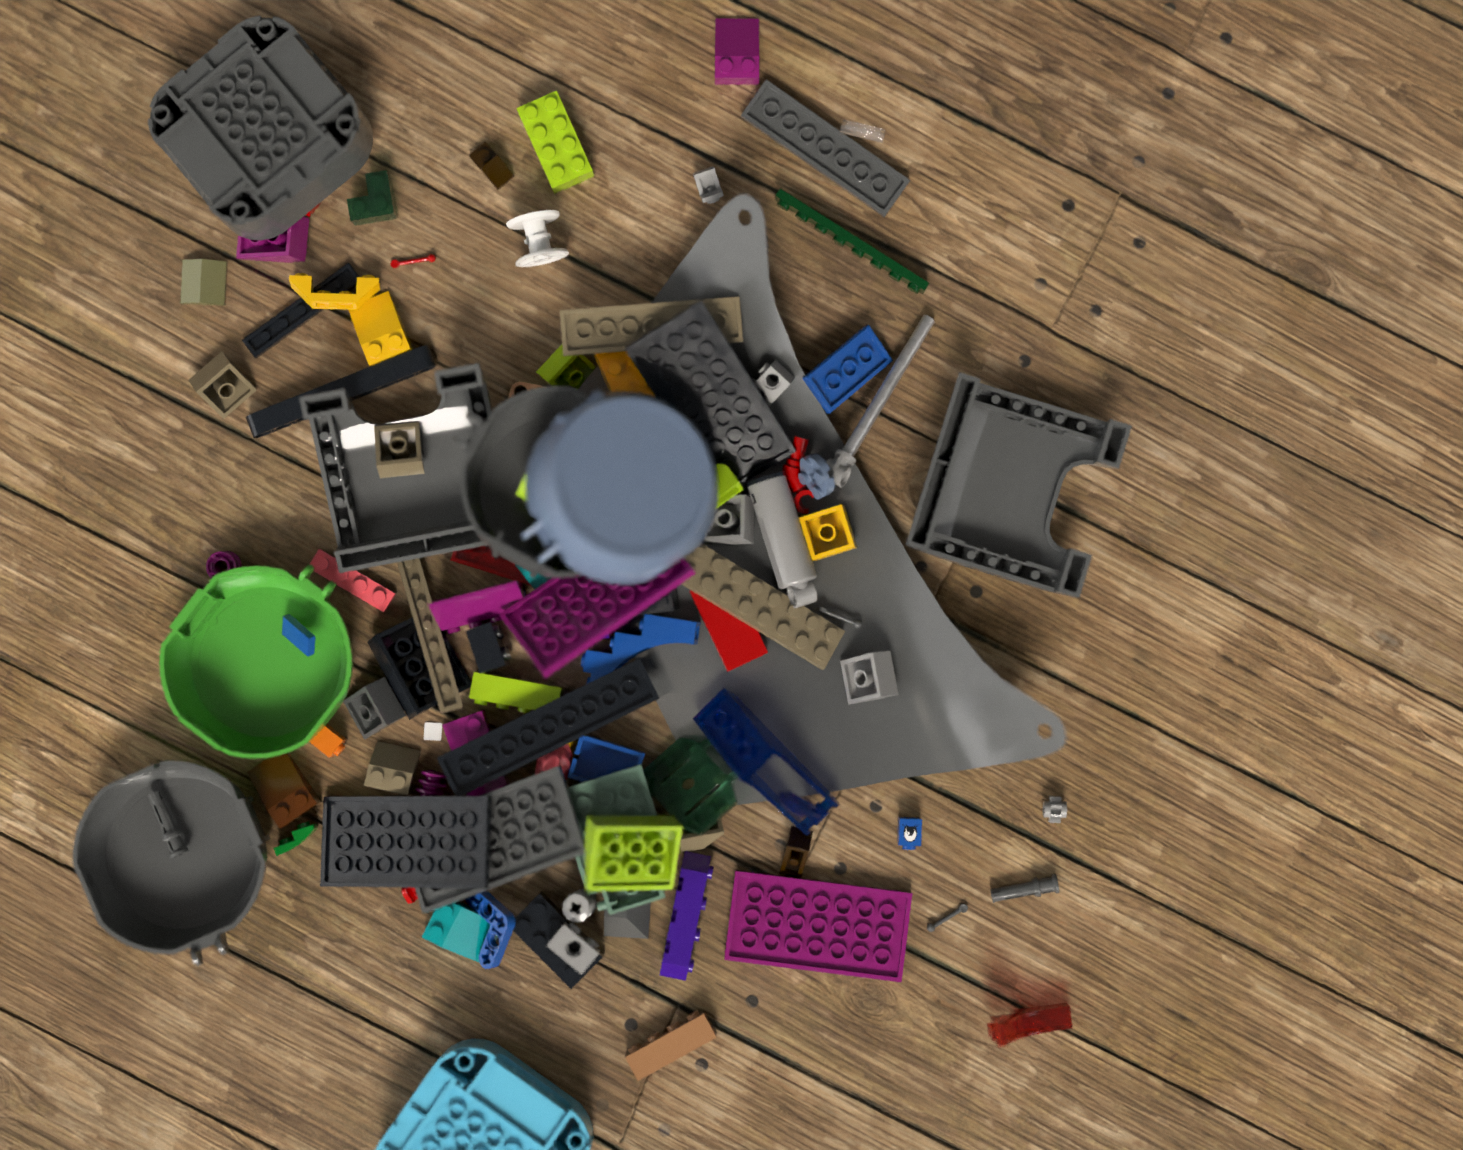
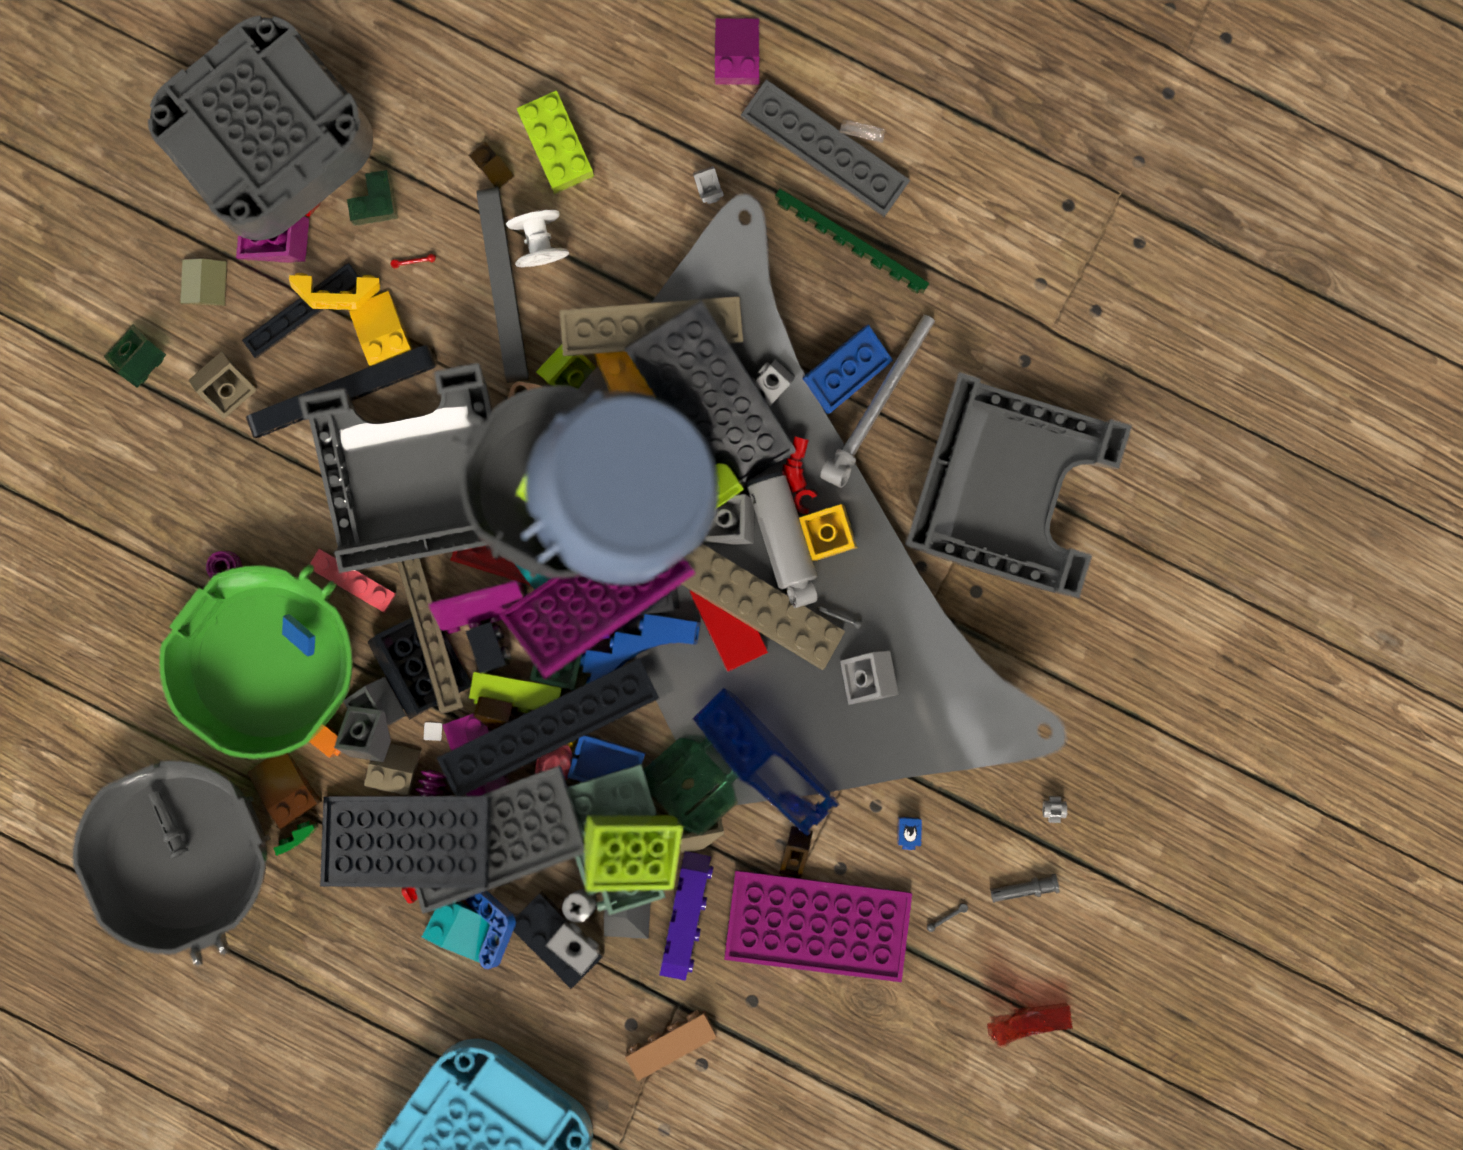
dark tan slope [374,422,425,478] -> none
sand blue plate [798,454,835,499] -> none
none -> clear green slope [104,324,166,388]
none -> dark grey slope [334,706,391,762]
none -> dark brown slope [474,696,513,730]
none -> dark grey beam [476,187,529,383]
none -> clear green brick [530,651,585,690]

